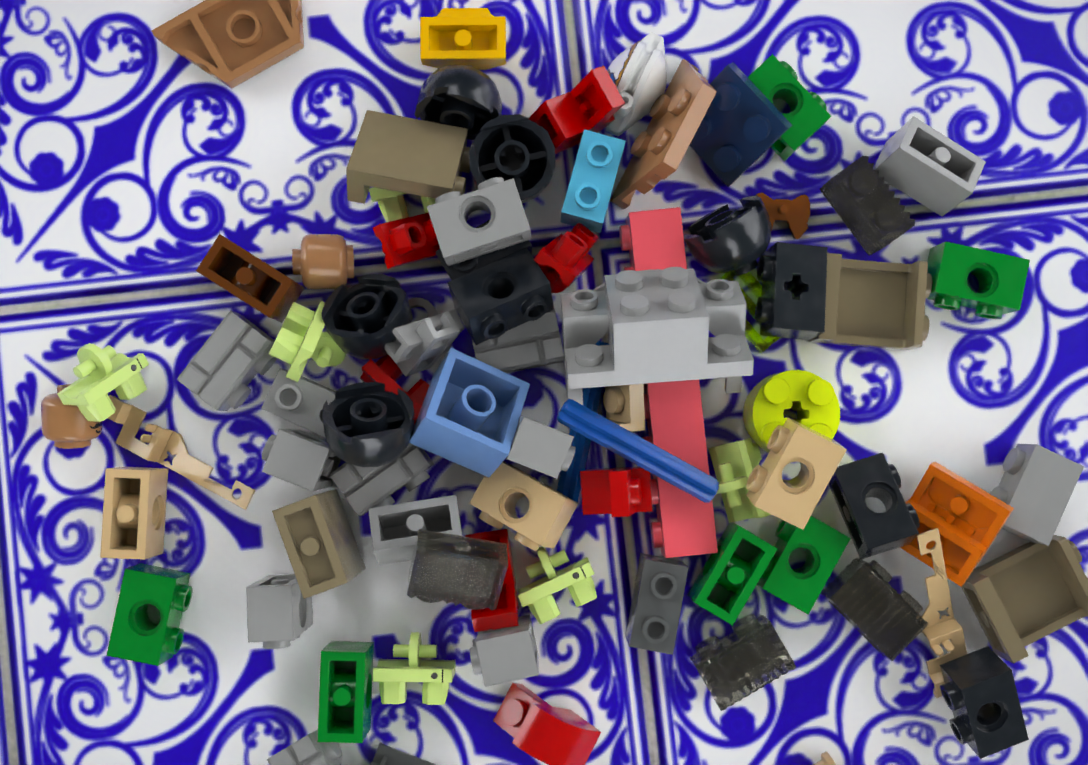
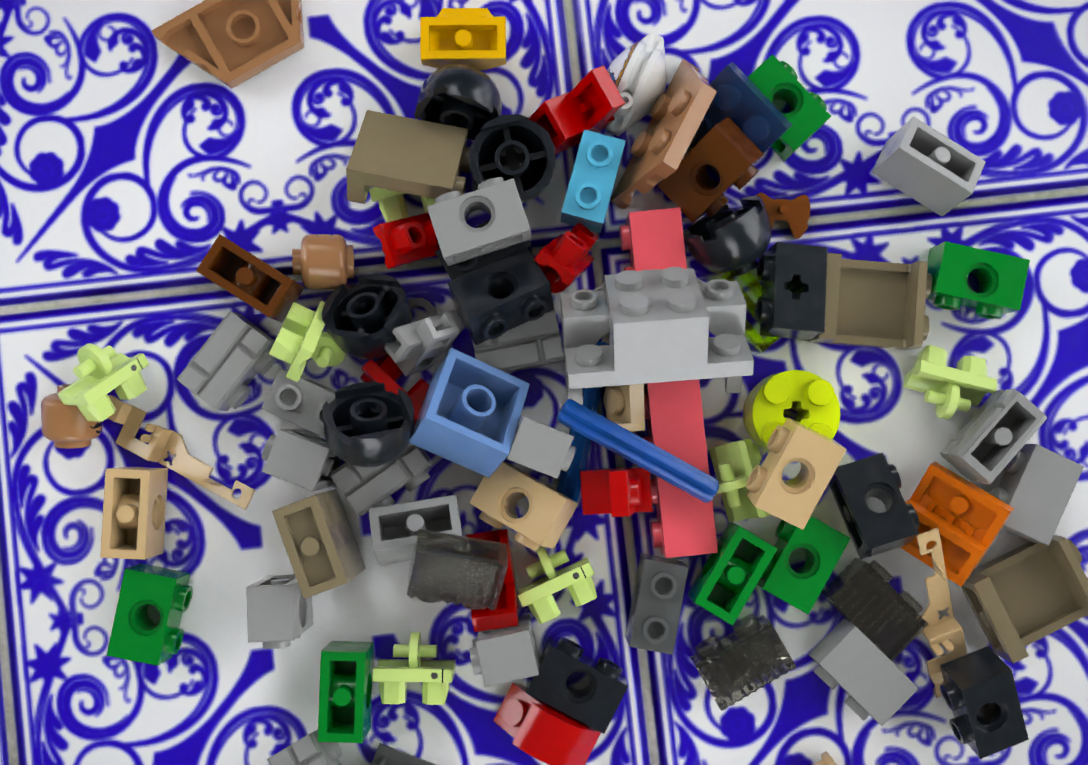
clear smoke brick [820,156,916,256] -> none
none -> black brick [526,637,628,734]
none -> reddish brown brick [658,117,764,223]
none -> light grey brick [808,618,919,726]
none -> yellowish green hips [903,345,997,420]
none -> light grey brick [940,389,1047,484]

